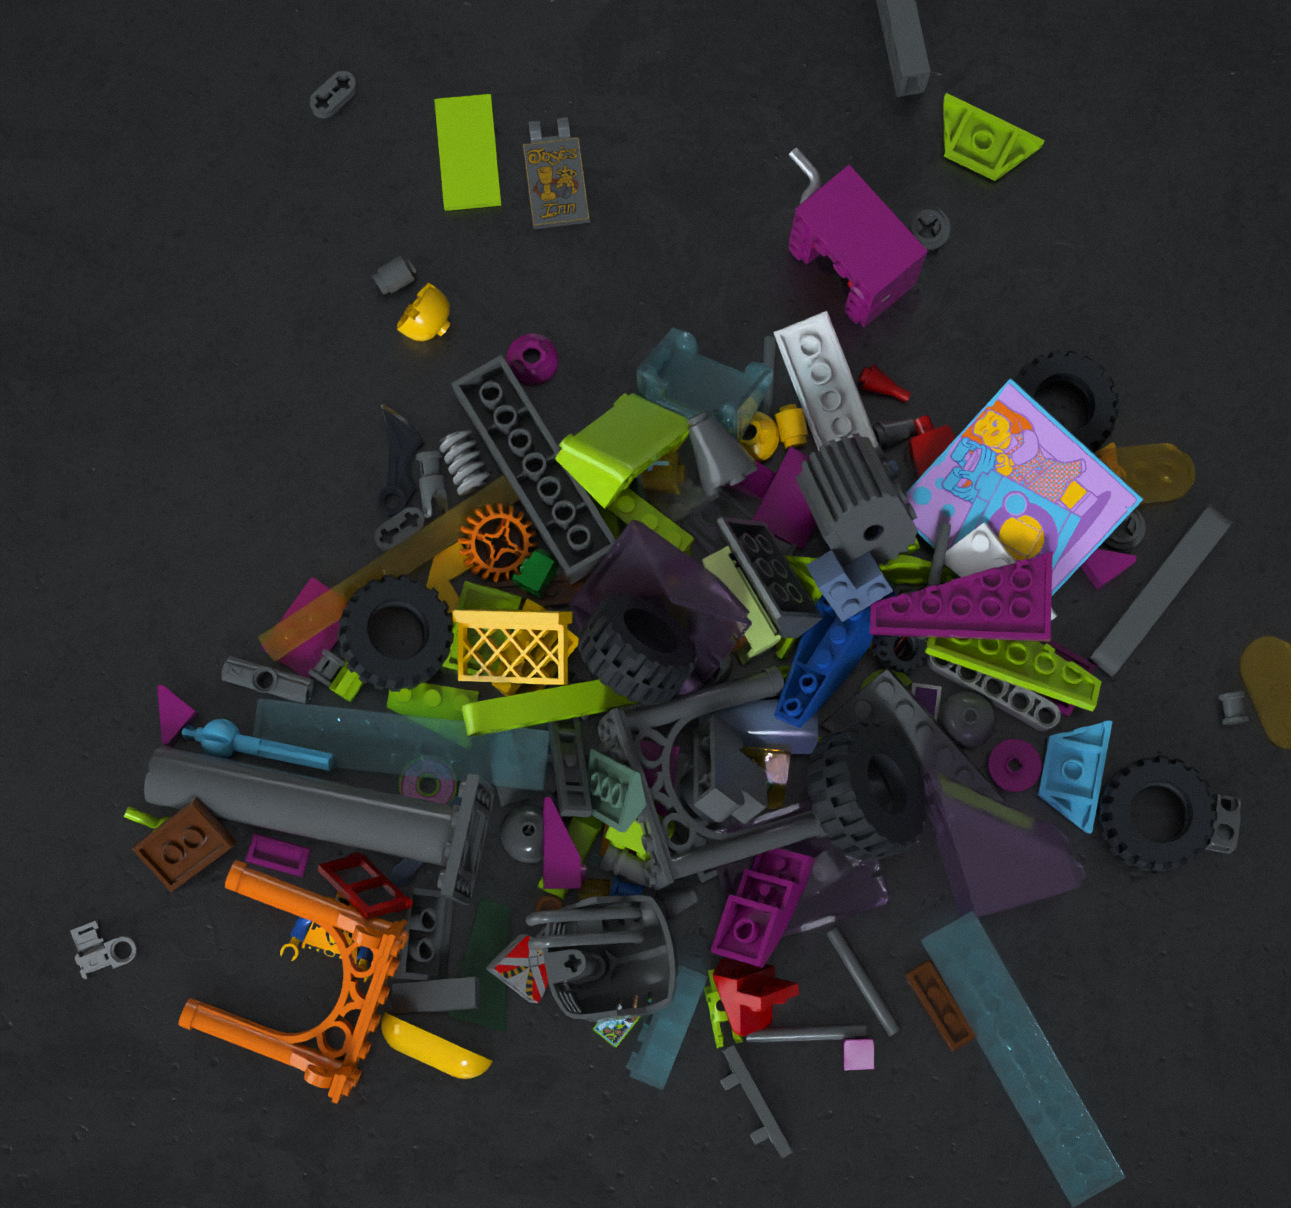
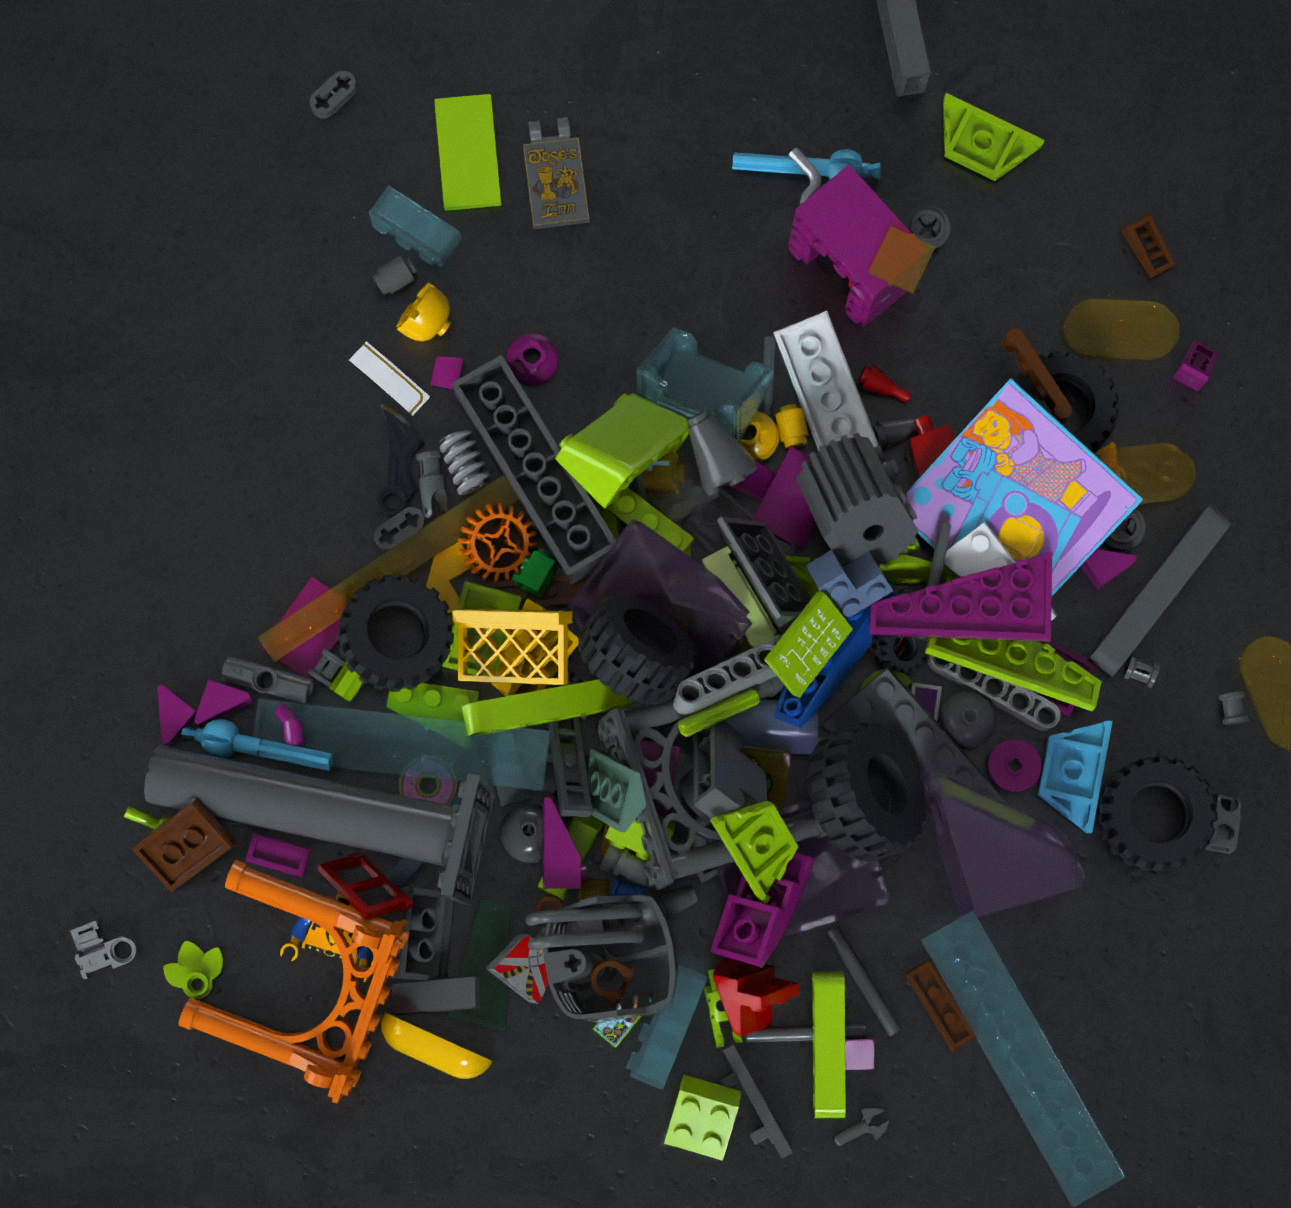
none -> lime plate [163,941,223,1000]
none -> magenta slope [194,680,254,728]
none -> magenta arm [275,704,305,747]
none -> white sticker [349,341,430,416]
none -> clear light blue brick [369,185,461,267]
none -> magenta slope [431,357,465,389]
none -> reddish brown piece [590,958,635,1007]
none -> lime brick [664,1074,742,1161]
none -> light grey beam [673,634,784,716]
none -> lime axle [678,688,760,737]
none -> lime wing [710,801,798,904]
none -> medium azure piece [732,149,882,180]
none -> lime tile [764,591,853,698]
none -> lime beam [812,971,846,1118]
none -> dark grey bar [834,1108,889,1146]
none -> clear yellow piece [868,226,935,294]
none -> reddish brown plate [1002,327,1072,424]
none -> clear yellow tile [1063,299,1180,360]
none -> reddish brown slope [1120,213,1176,278]
none -> dark grey bush [1123,653,1160,688]
none -> magenta slope [1173,339,1219,392]

